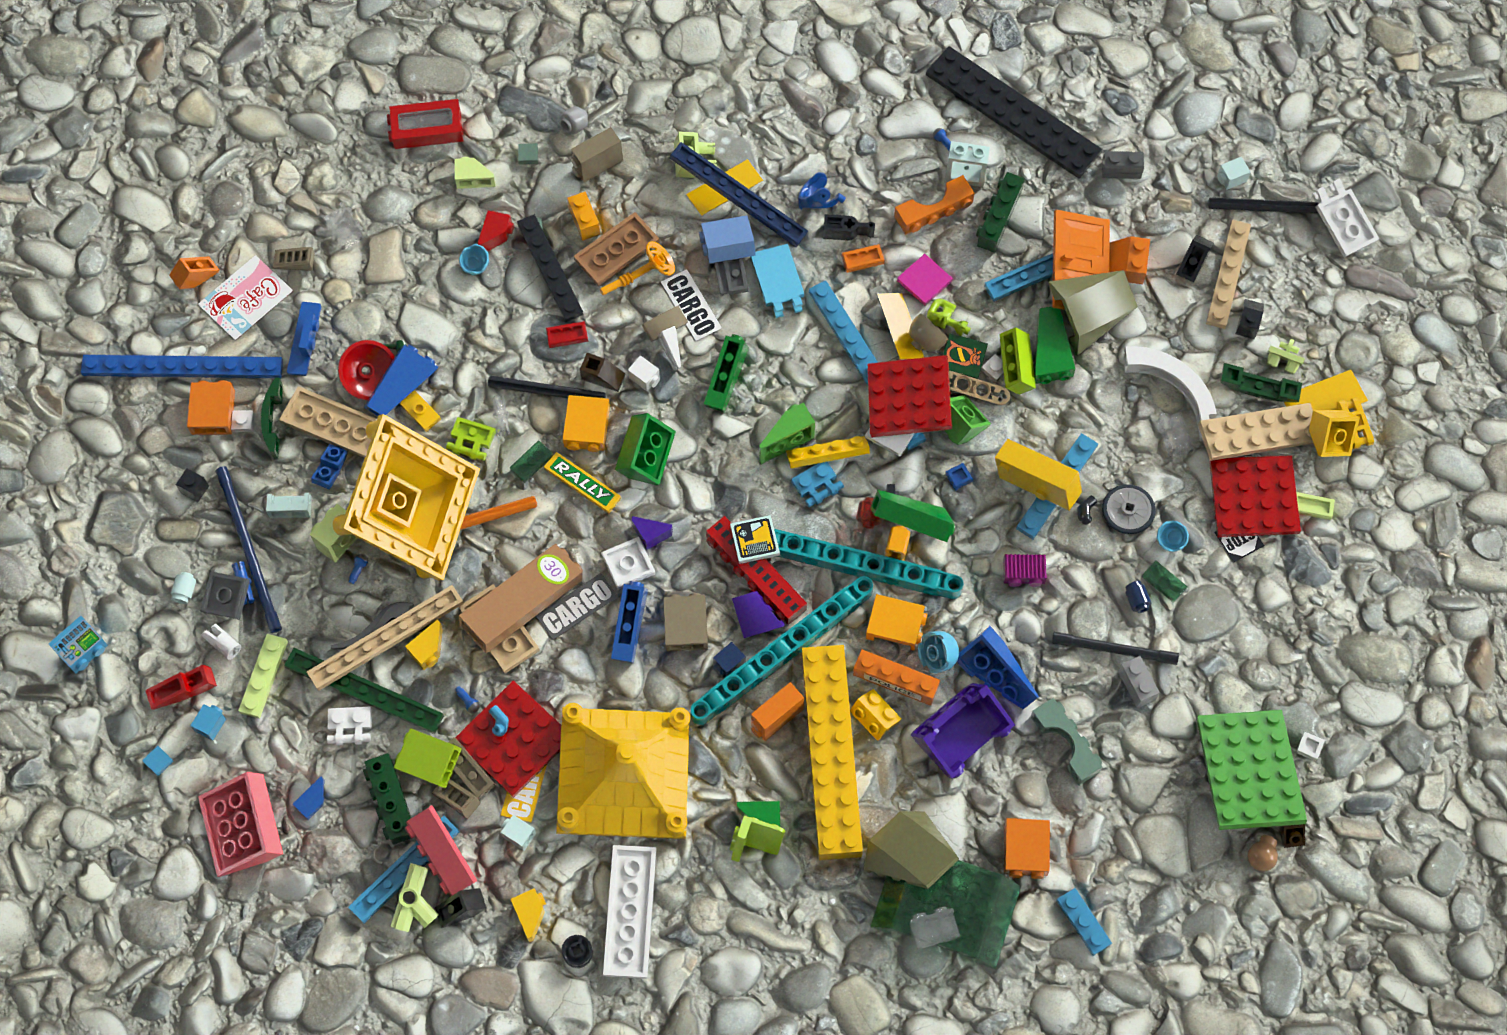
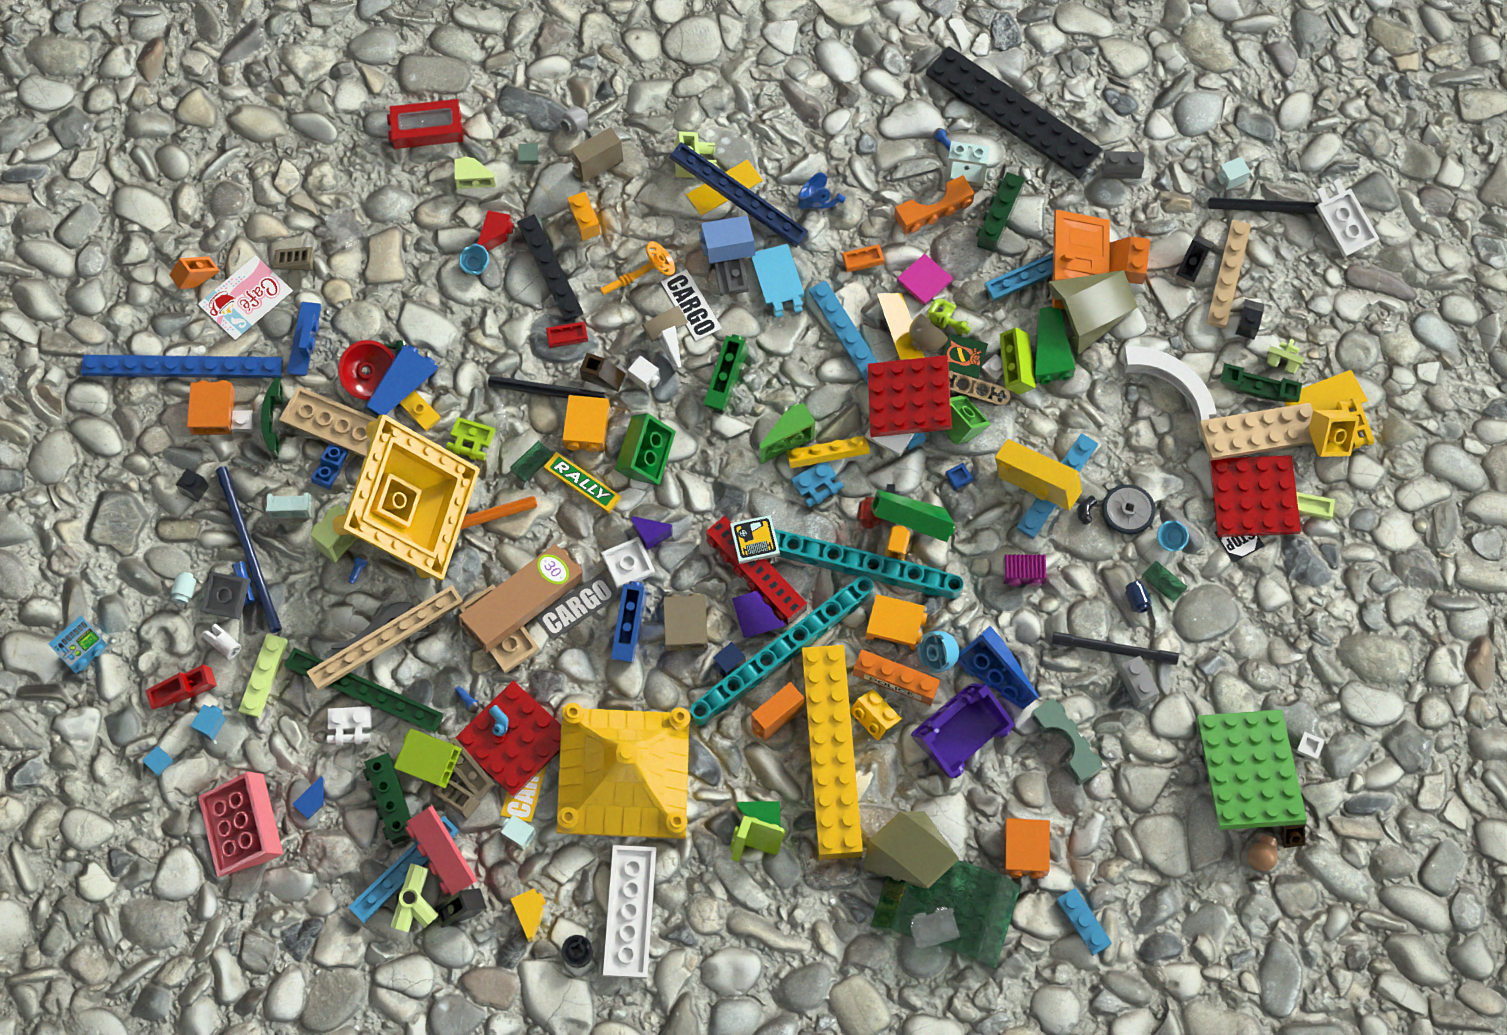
yellow slope [405,619,443,670] -> none
medium nougat plate [574,212,660,287] -> none
black piece [823,214,875,241] -> none
clear bracket [1156,413,1194,457] -> none

